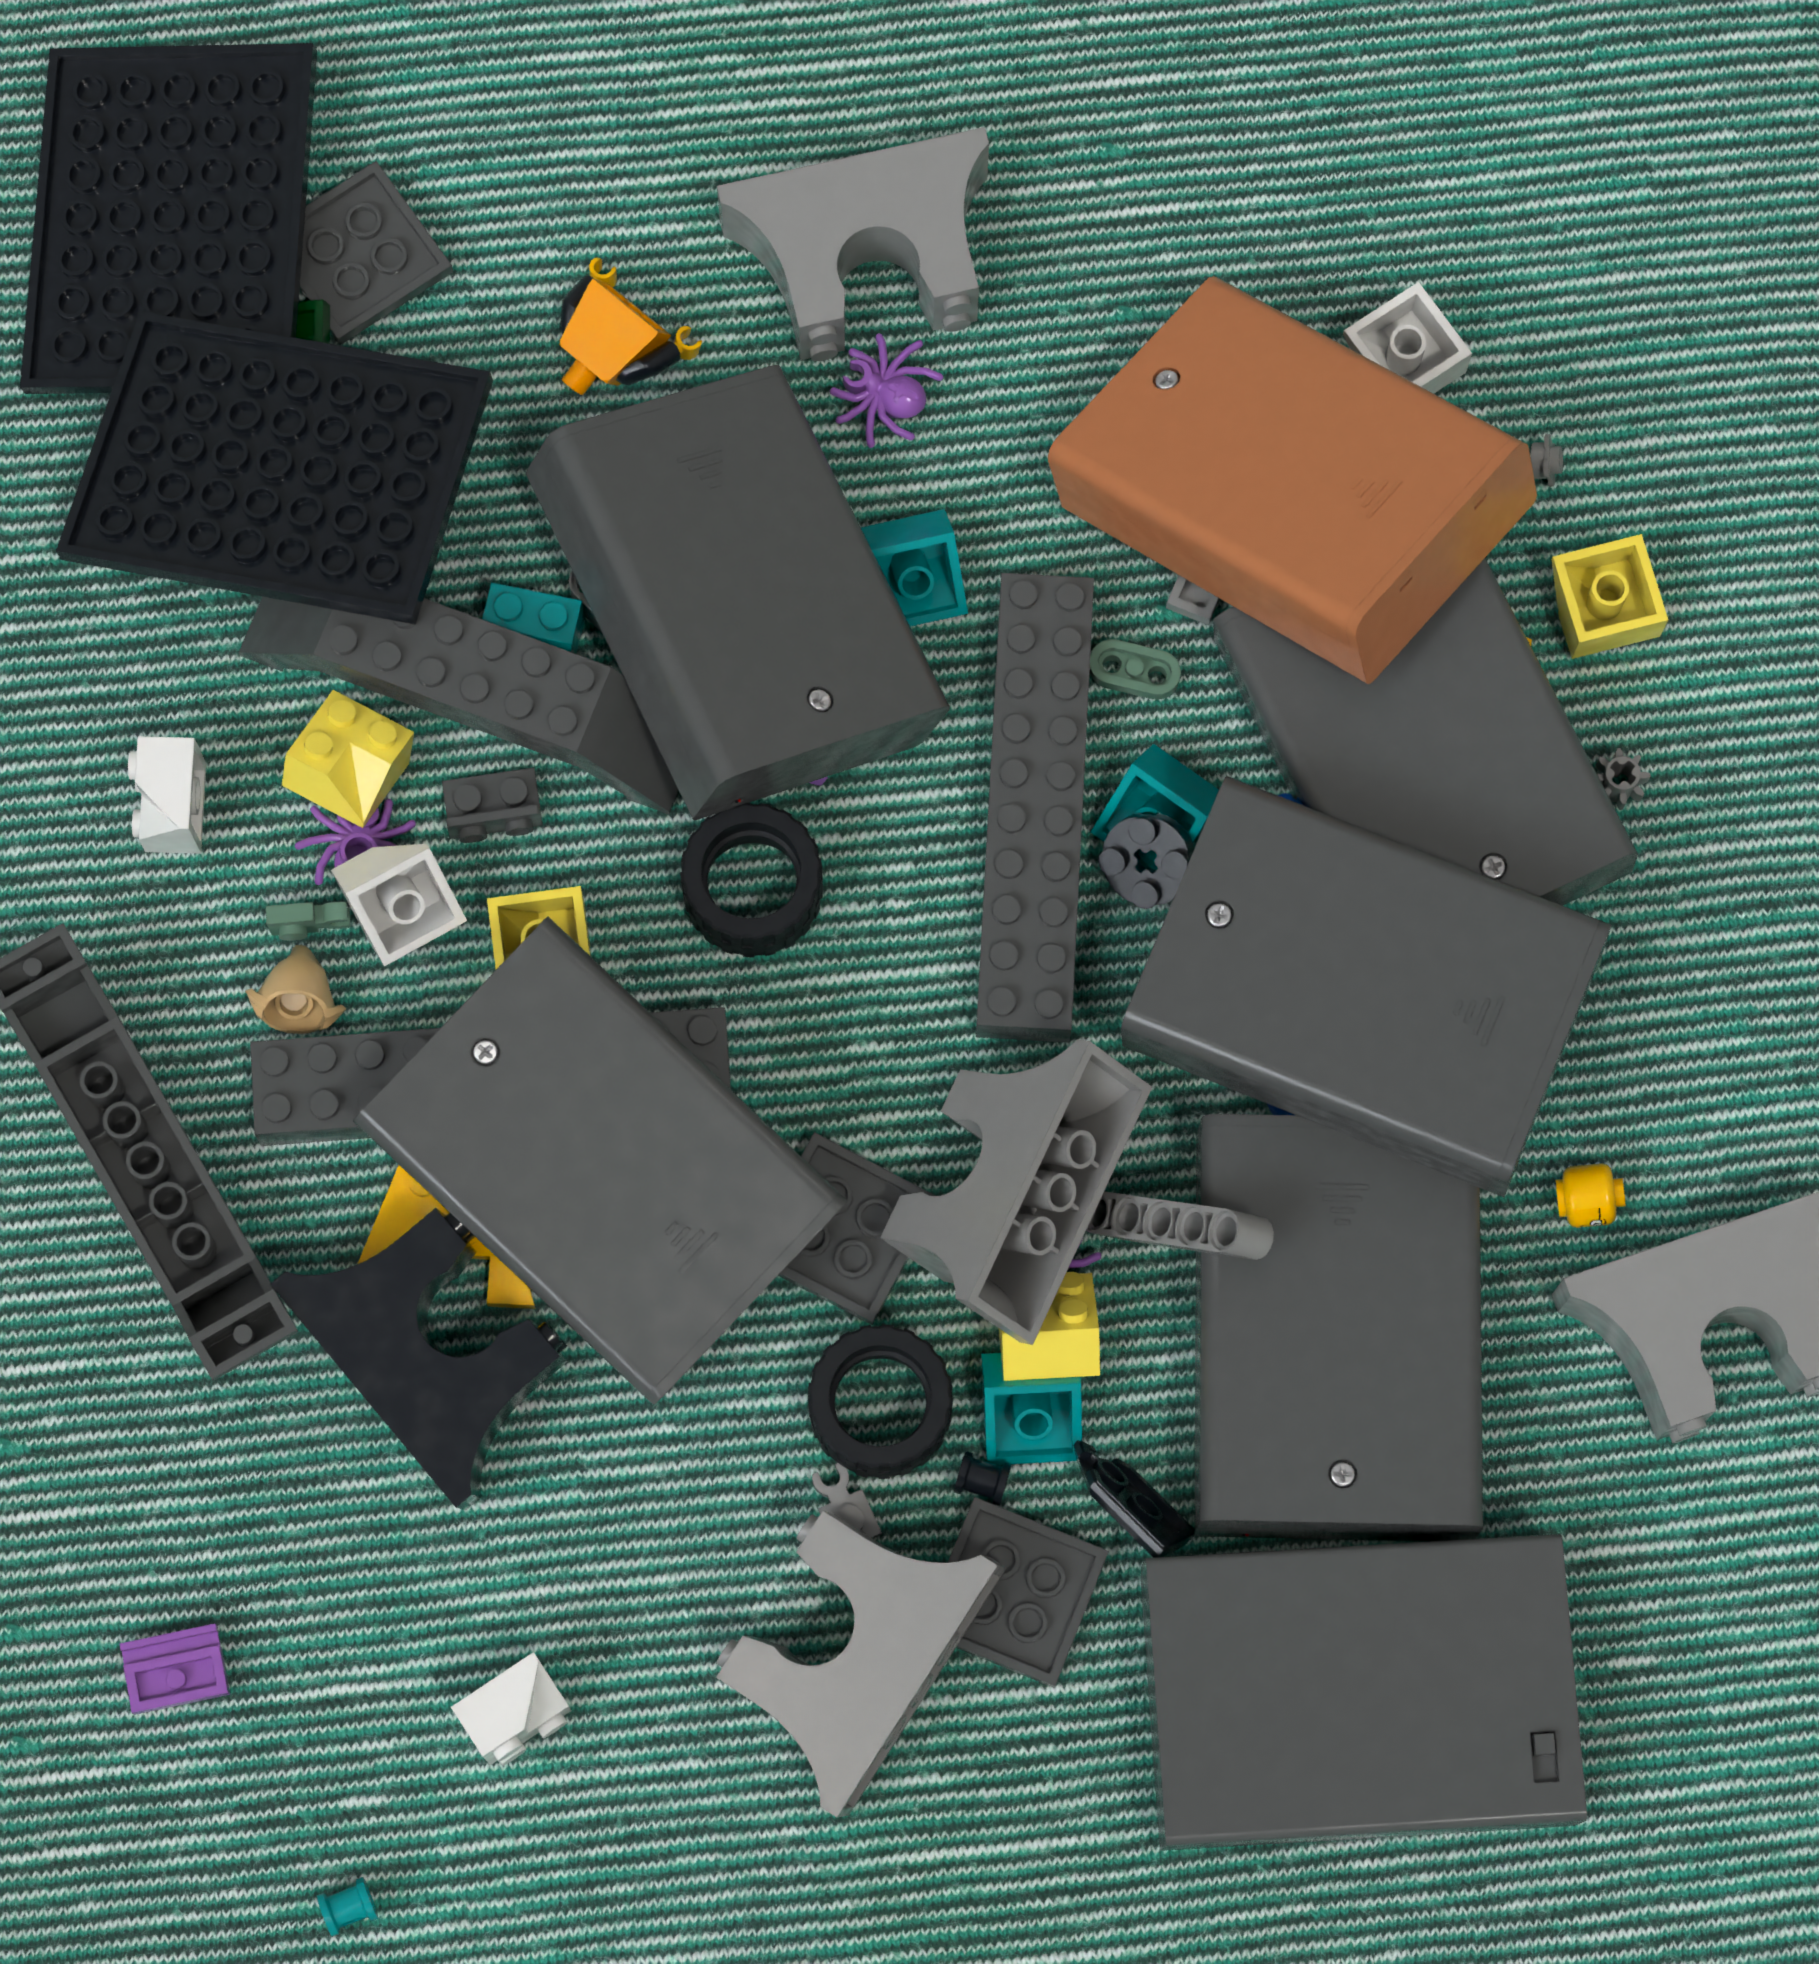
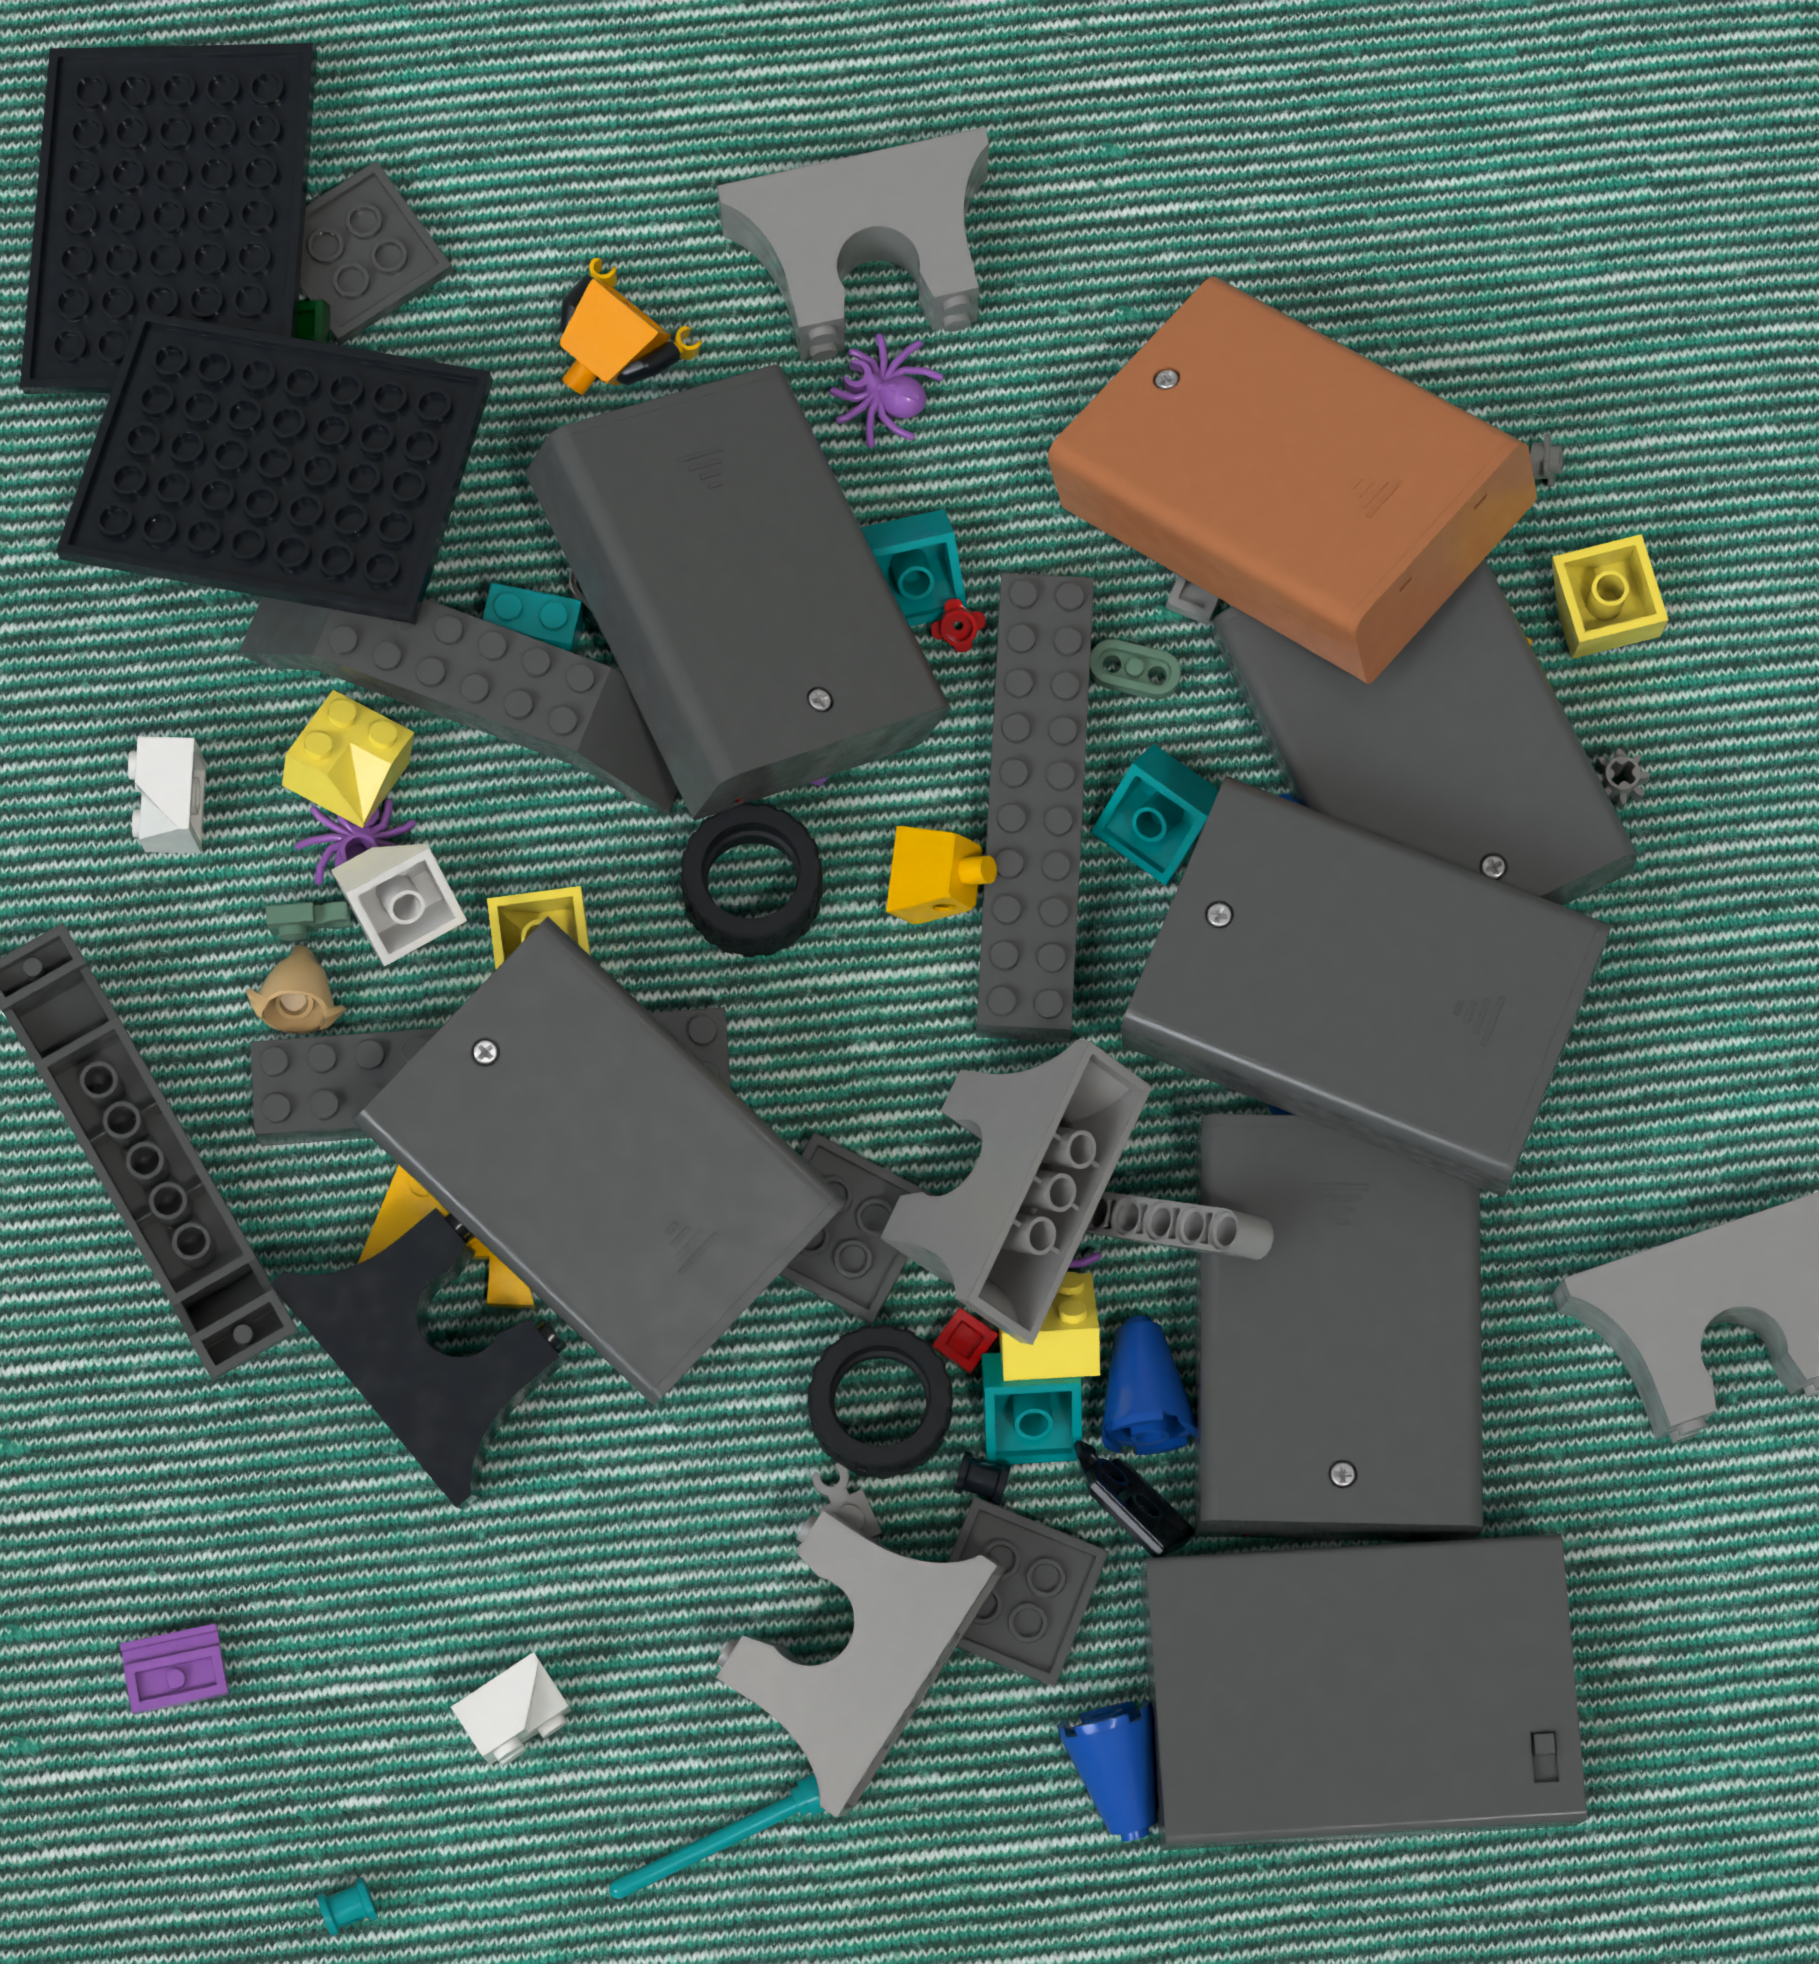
dark grey bracket [442,767,543,843] -> none
black plate [1098,812,1194,909] -> none
white slope [1343,282,1472,394] -> none
yellow head [1555,1163,1626,1228] -> none
none -> teal piece [609,1773,826,1899]
none -> yellow torso [886,826,997,925]
none -> red plate [931,598,986,652]
none -> red plate [932,1307,999,1376]
none -> blue cone [1056,1700,1157,1841]
none -> blue cone [1101,1316,1197,1455]

